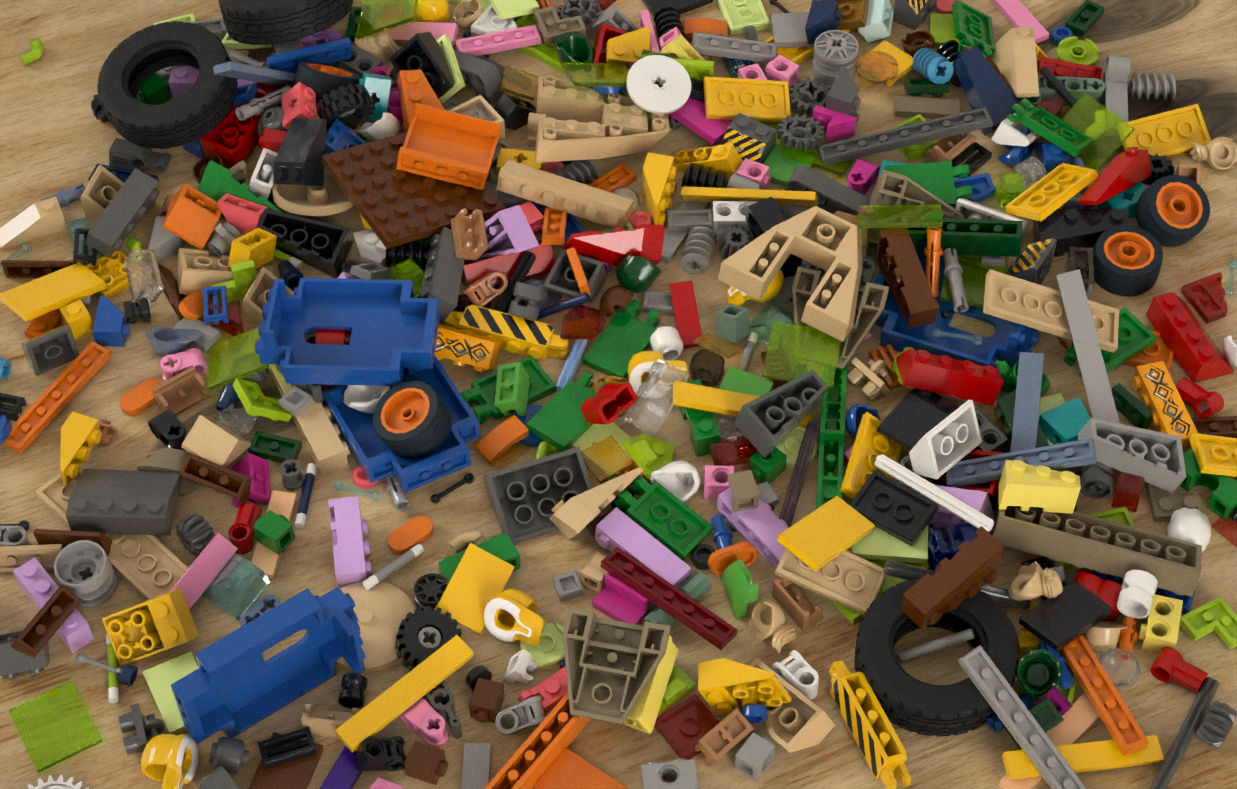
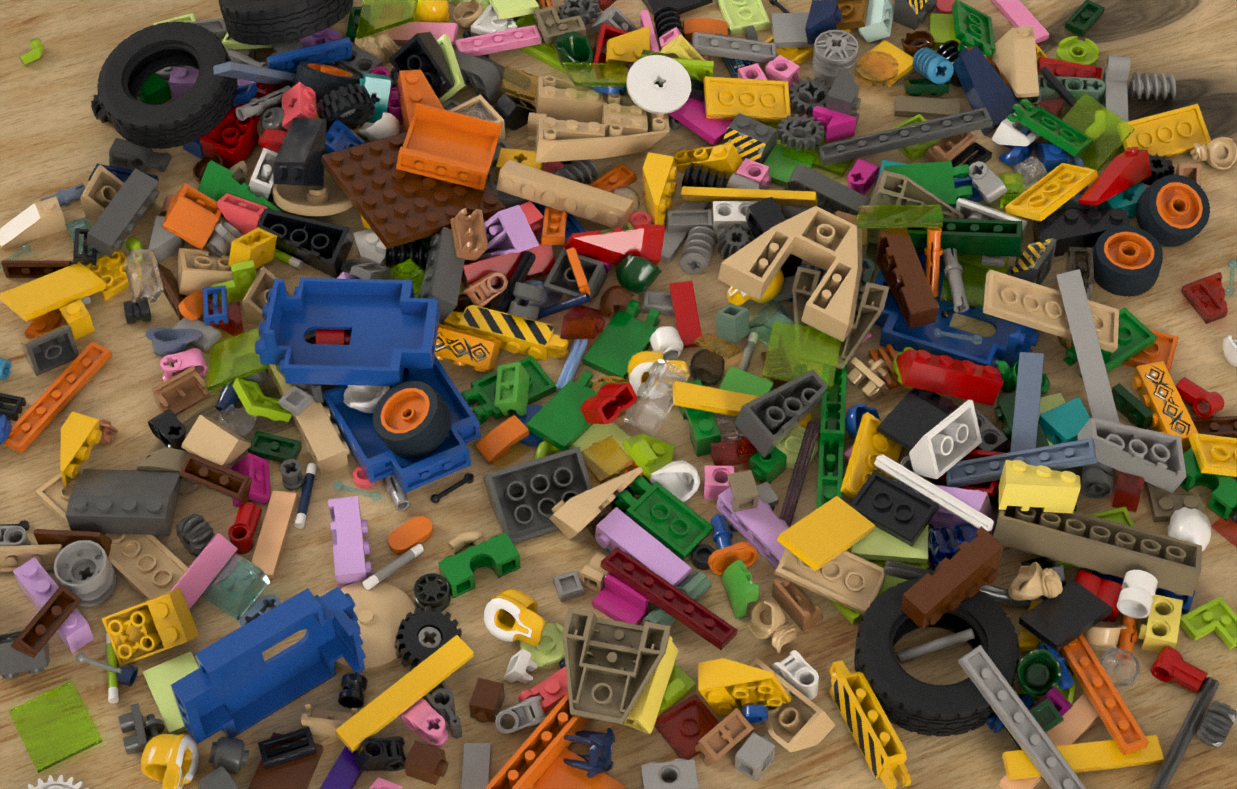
blue slope [93,296,131,347] -> none
orange tile [120,379,161,416] -> none
green brick [253,510,295,555] -> none
dark blue cone [278,260,304,291] -> none
yellow tile [434,543,515,635] -> none
black tile [465,665,492,691] -> none
blue tile [1051,26,1073,45] -> none
red slope [1146,292,1234,383] -> none
none -> dark blue piece [563,728,615,778]
none -> light grey piece [969,161,1008,204]

